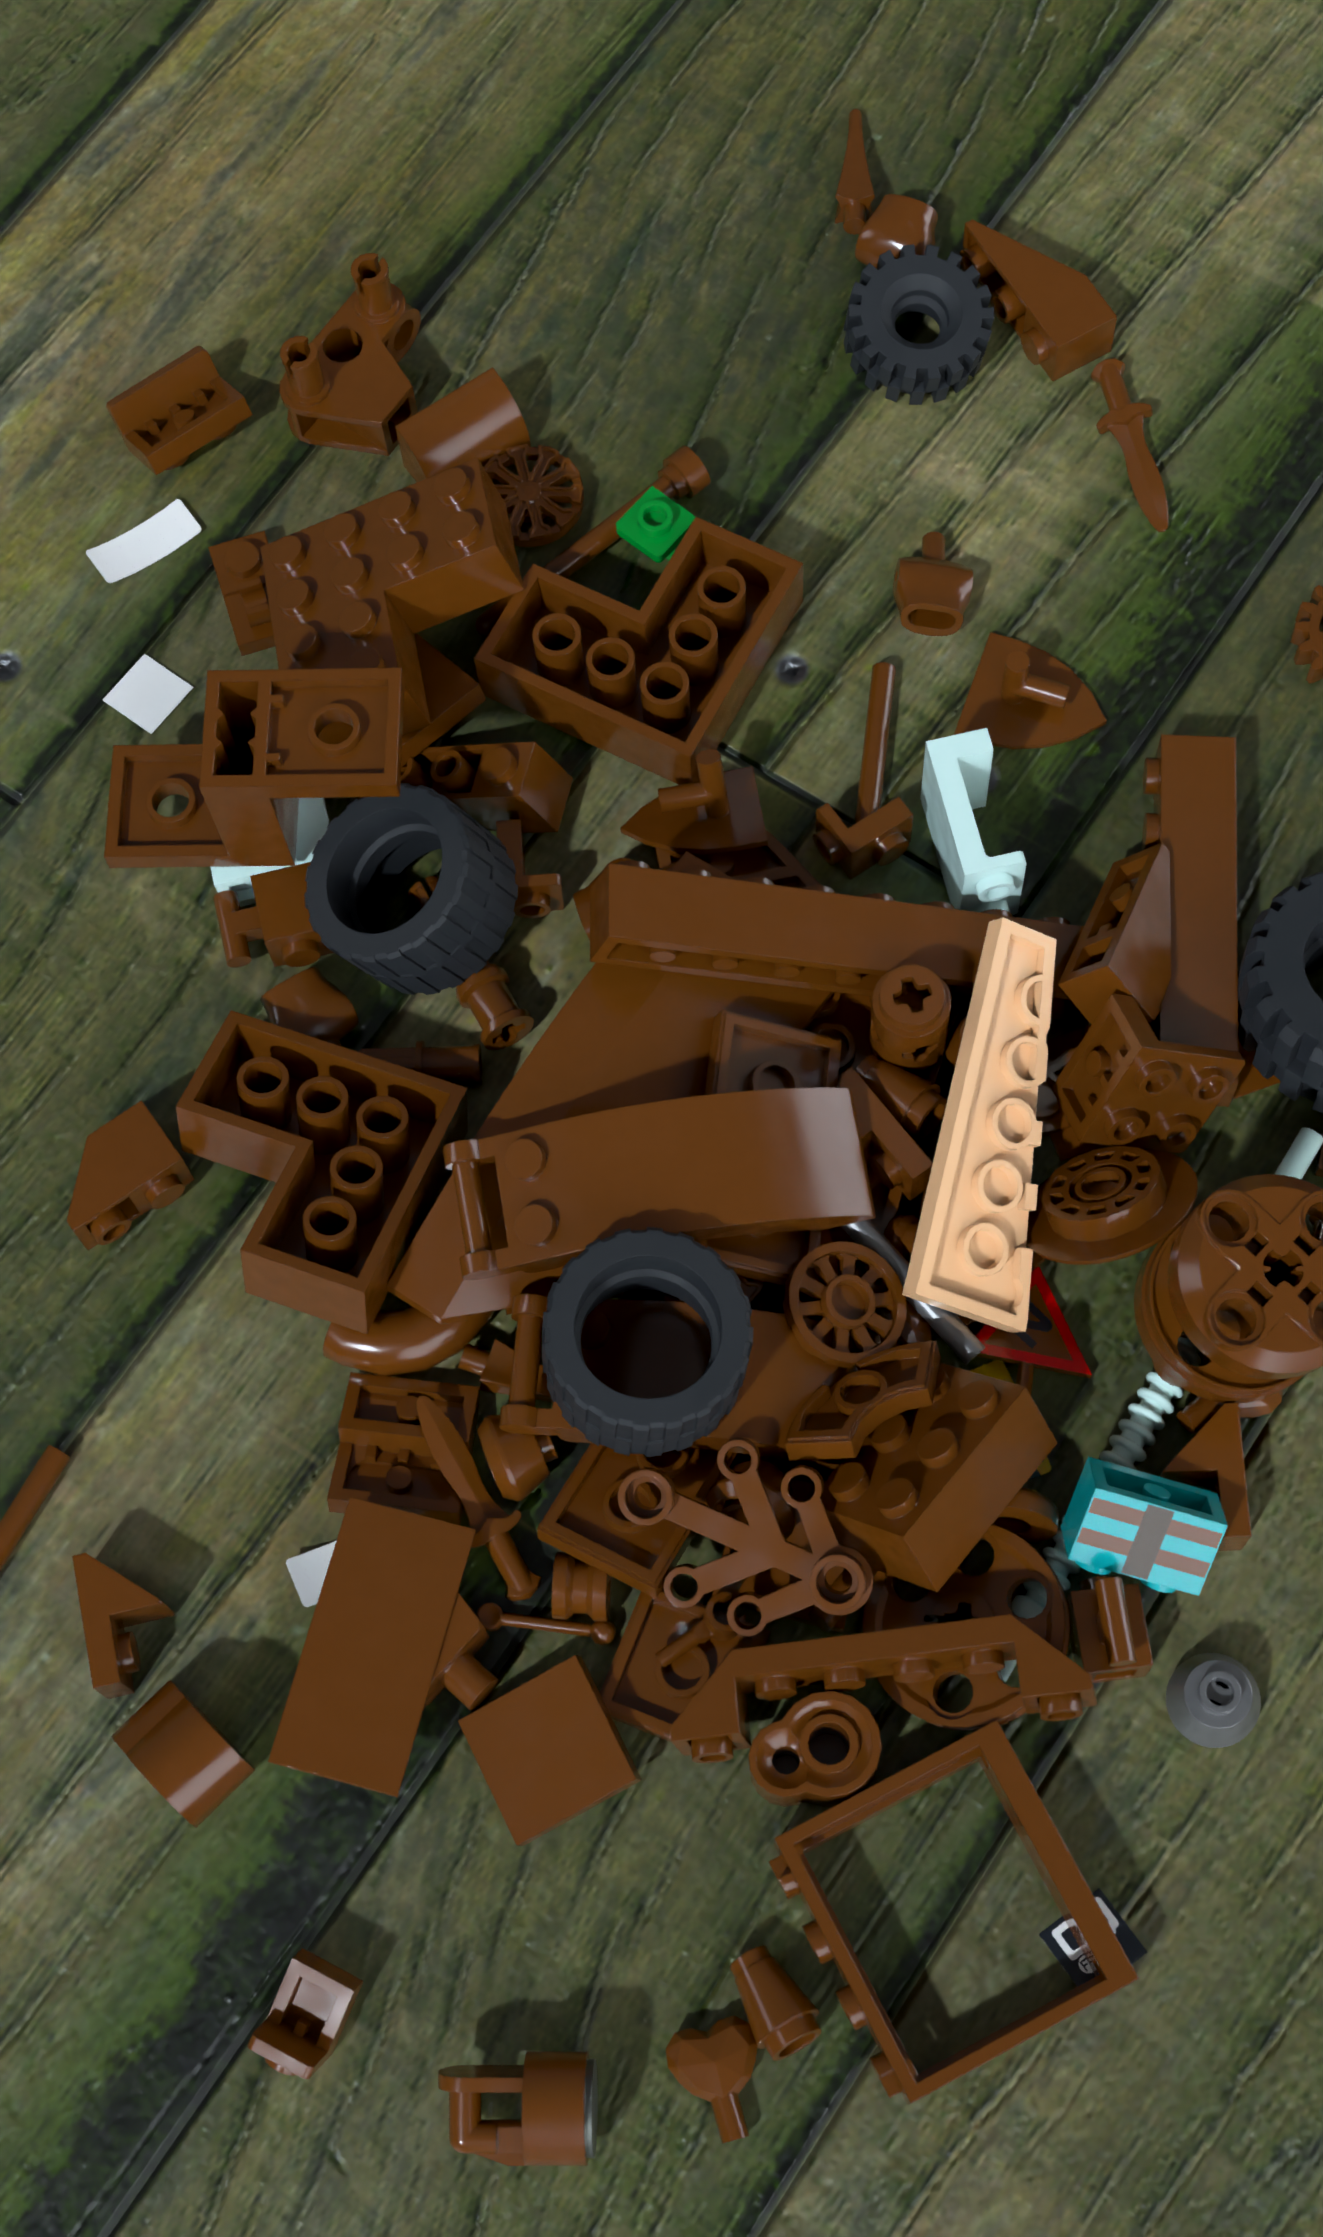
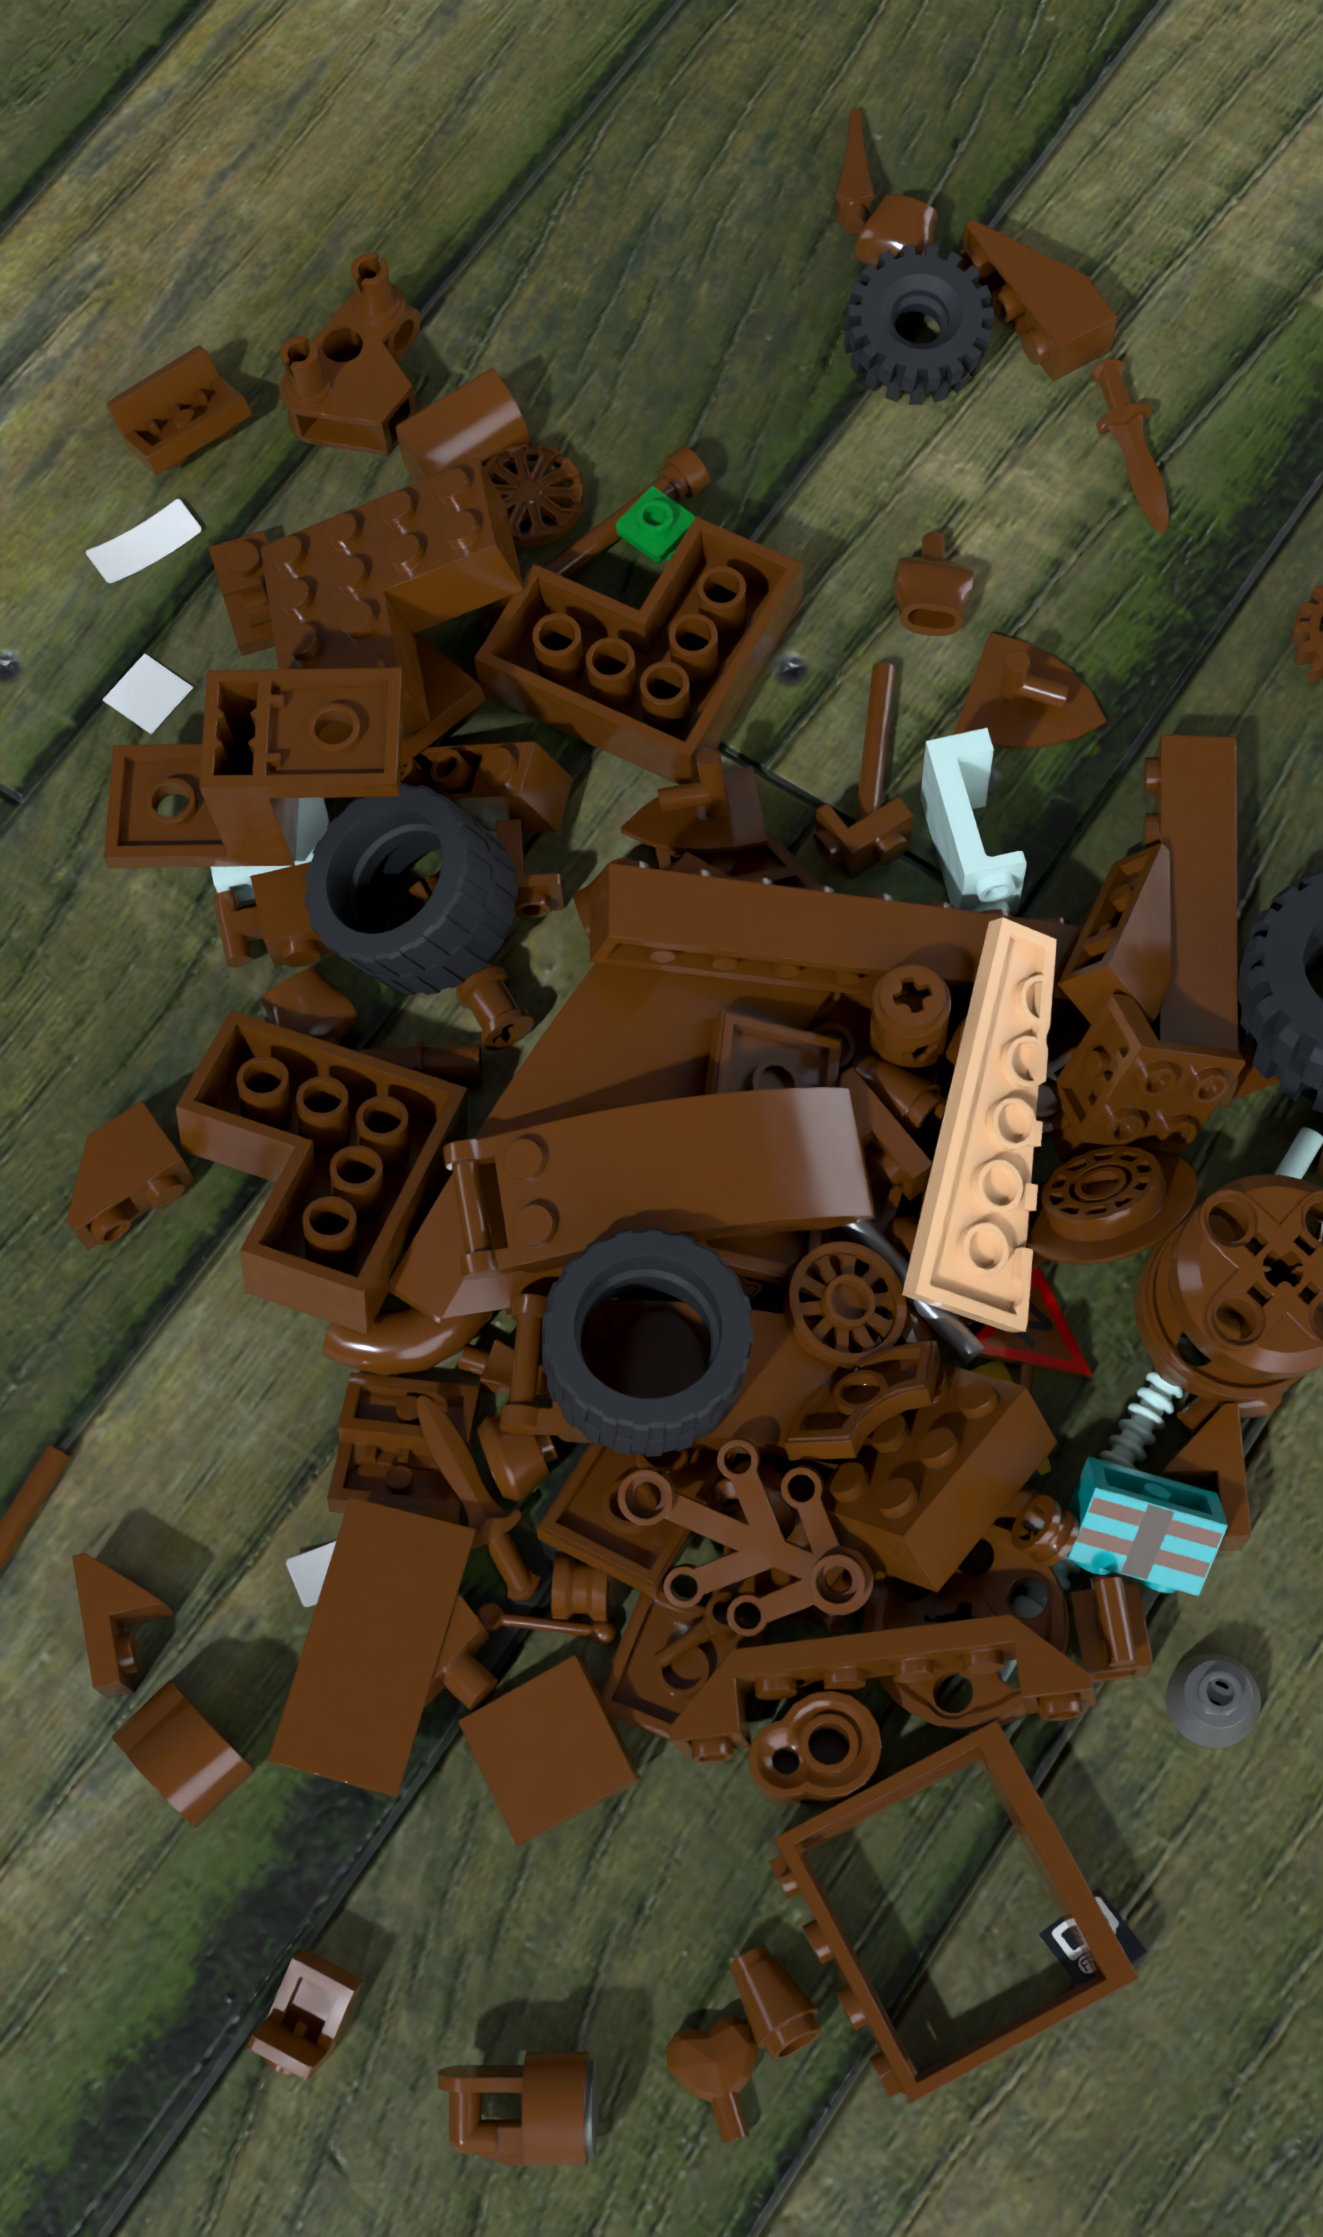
none -> reddish brown bush [1011,1495,1080,1567]

